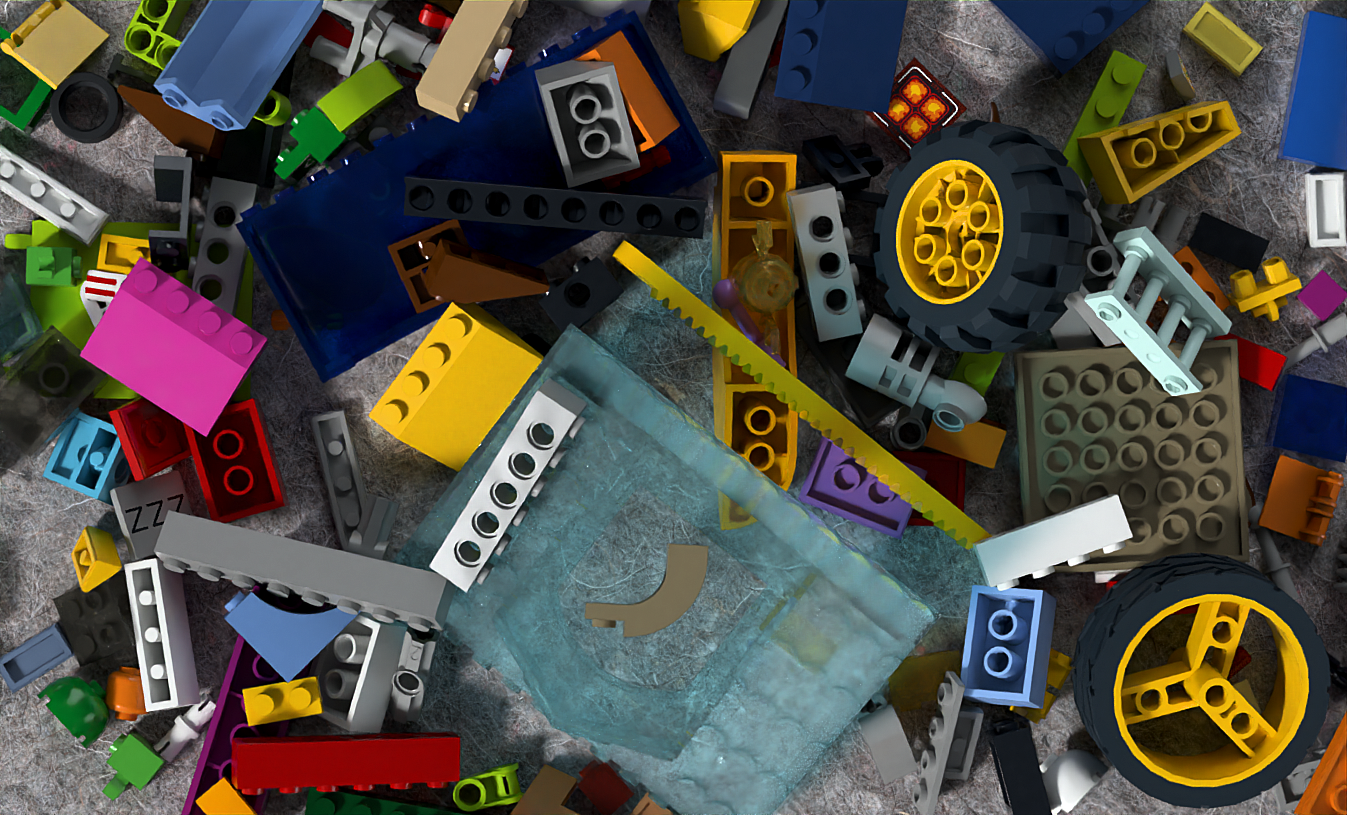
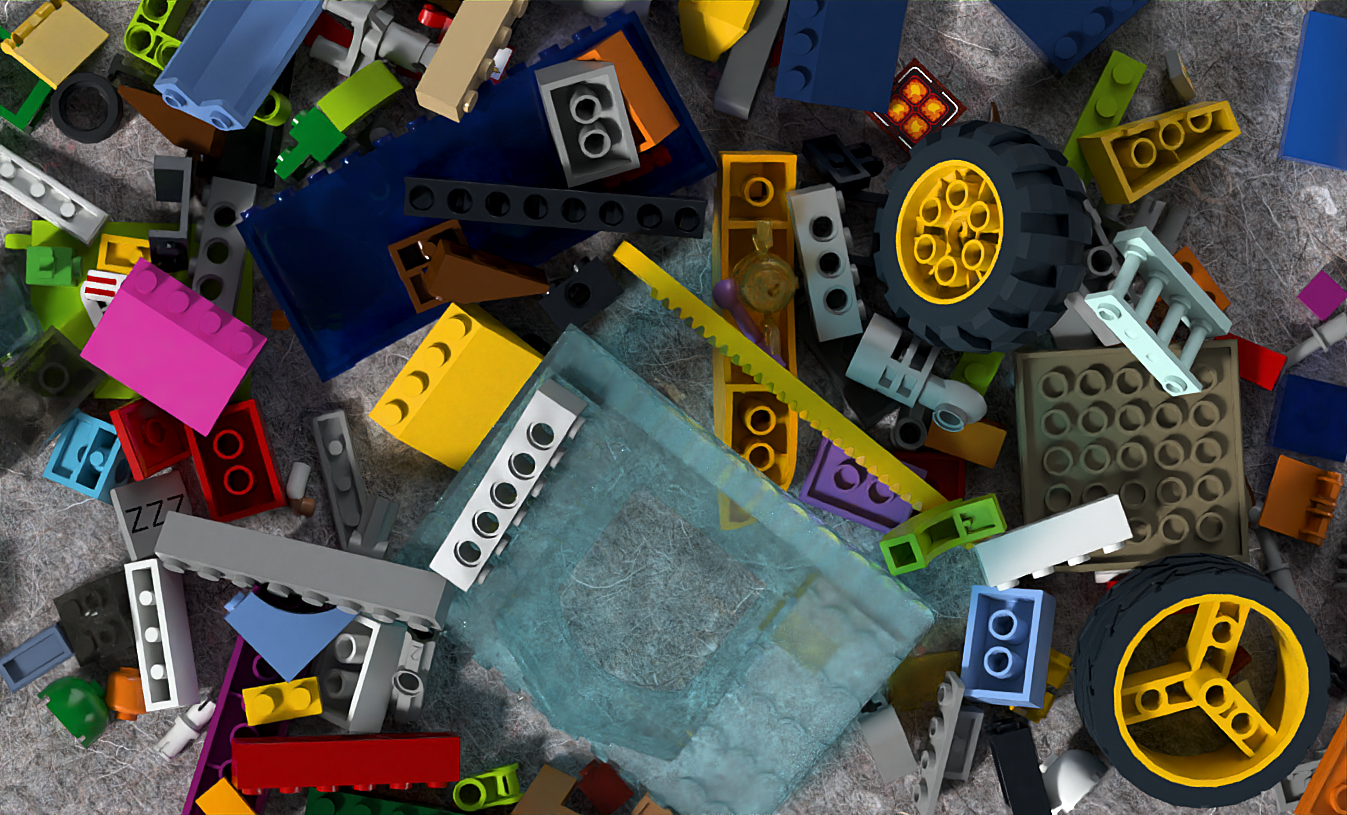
yellow slope [71,525,122,593] -> none
bright green brick [102,731,168,801] -> none
dark tan arch [584,543,709,637] -> none
light yellow tile [1182,1,1263,77] -> none
black tile [1187,212,1270,275] -> none
yellow hips [1226,256,1302,322] -> none
white tile [1305,172,1347,248] -> none
none -> arm [286,462,316,518]
none -> lime arch [879,492,1007,577]

